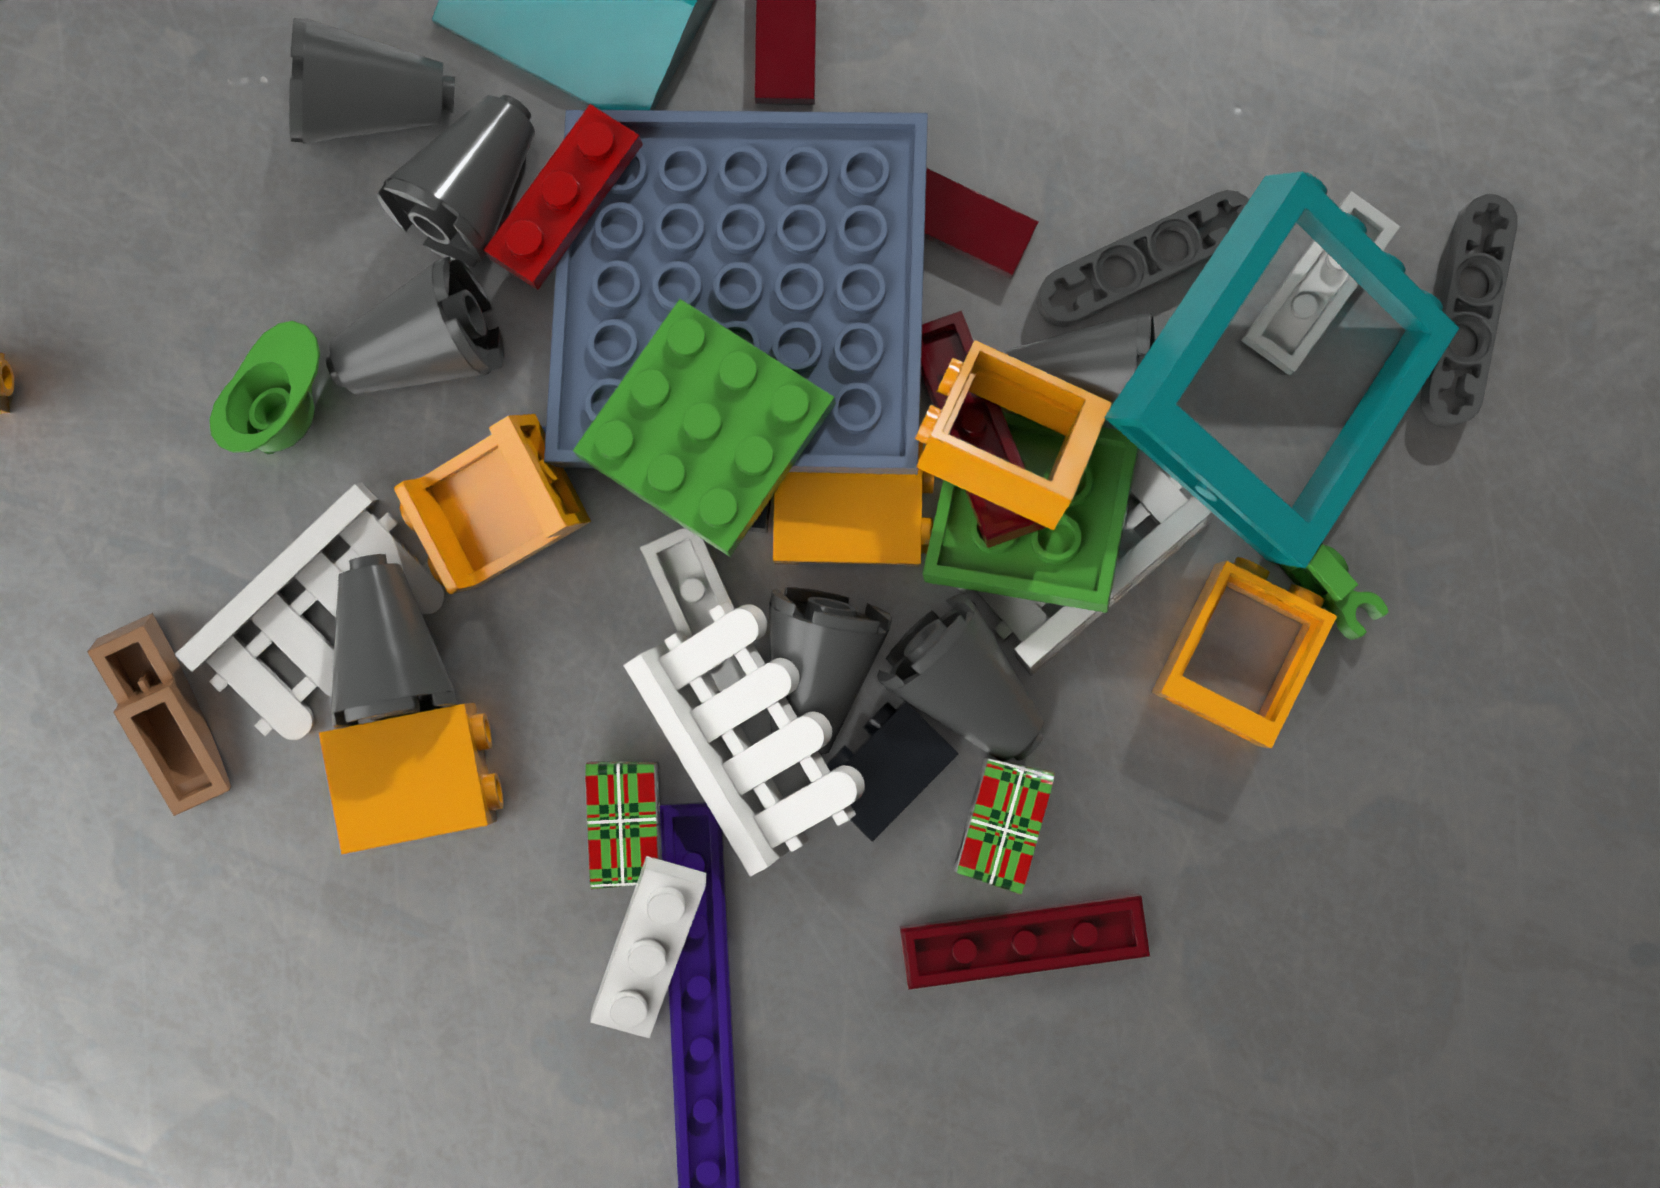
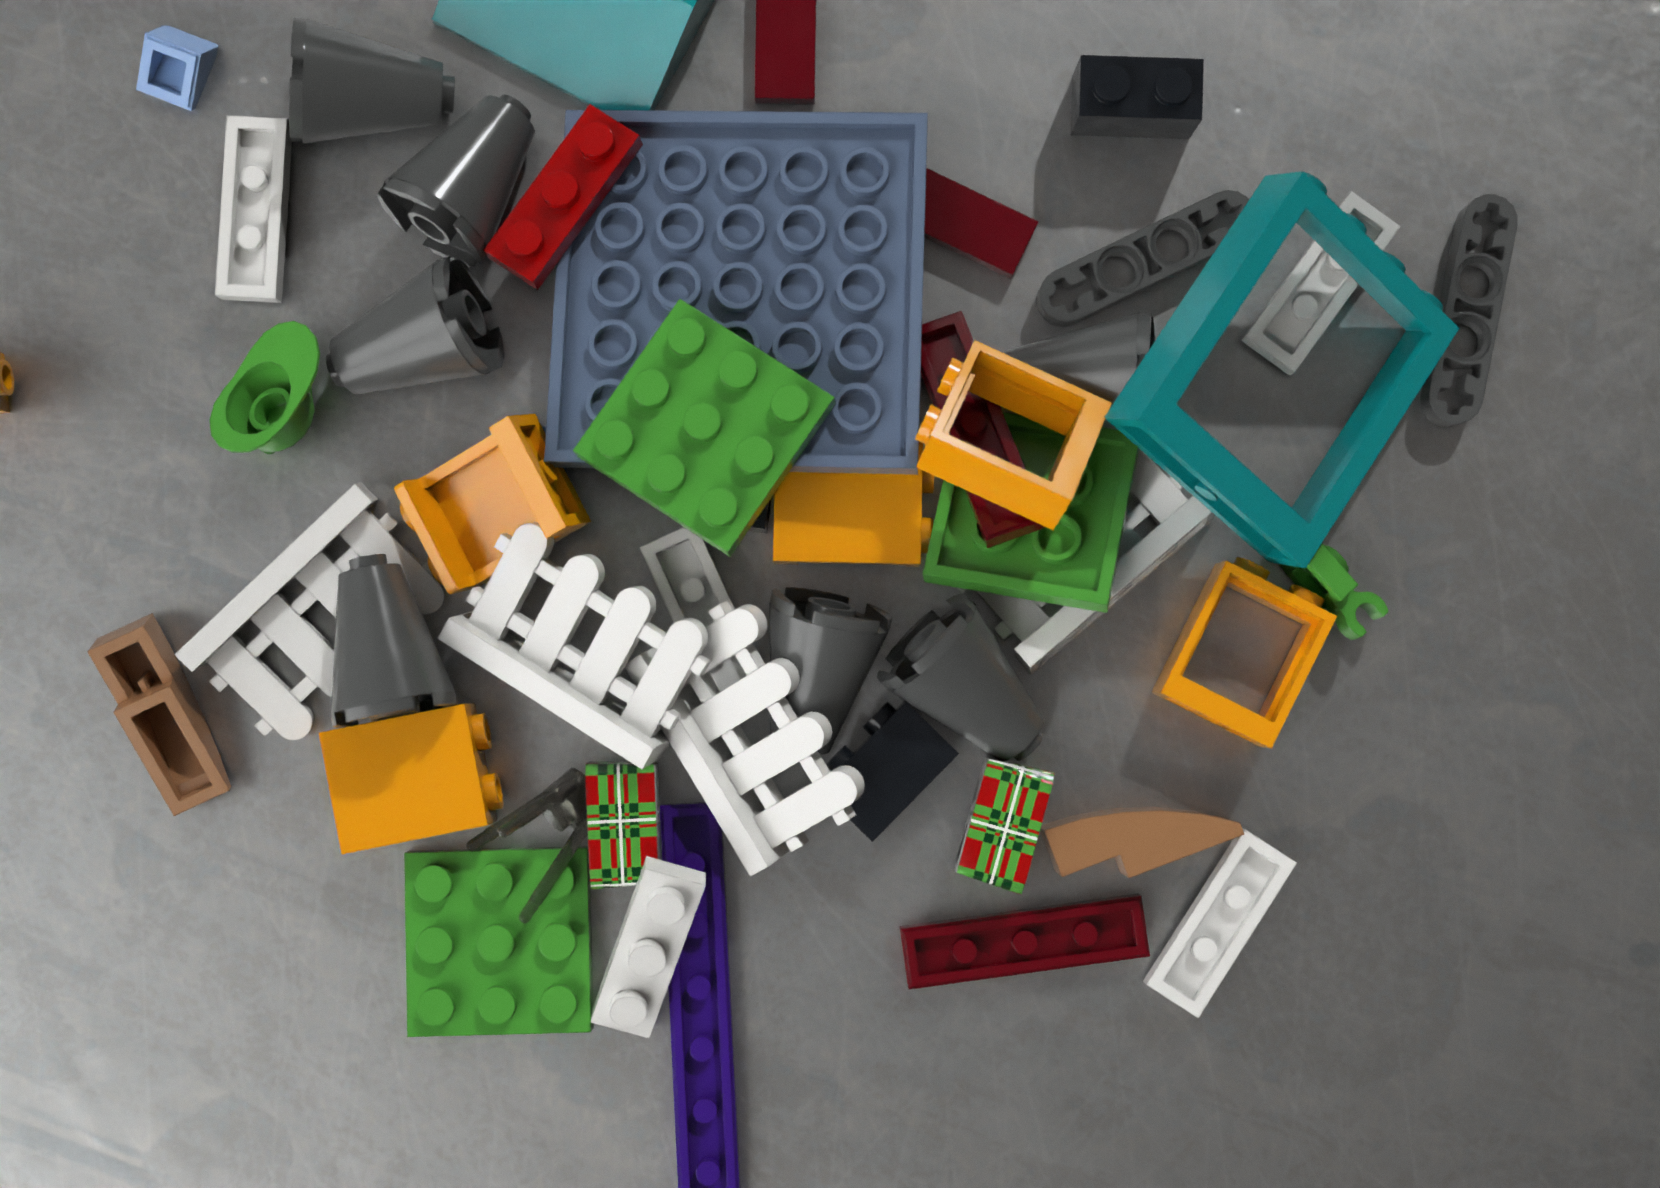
none -> light blue slope [136,25,218,111]
none -> white plate [215,116,292,303]
none -> bright green plate [404,846,594,1037]
none -> white fence [438,522,711,769]
none -> clear smoke plant [466,767,588,923]
none -> medium nougat slope [1040,807,1244,878]
none -> black brick [1071,55,1204,139]
none -> white plate [1143,828,1297,1018]

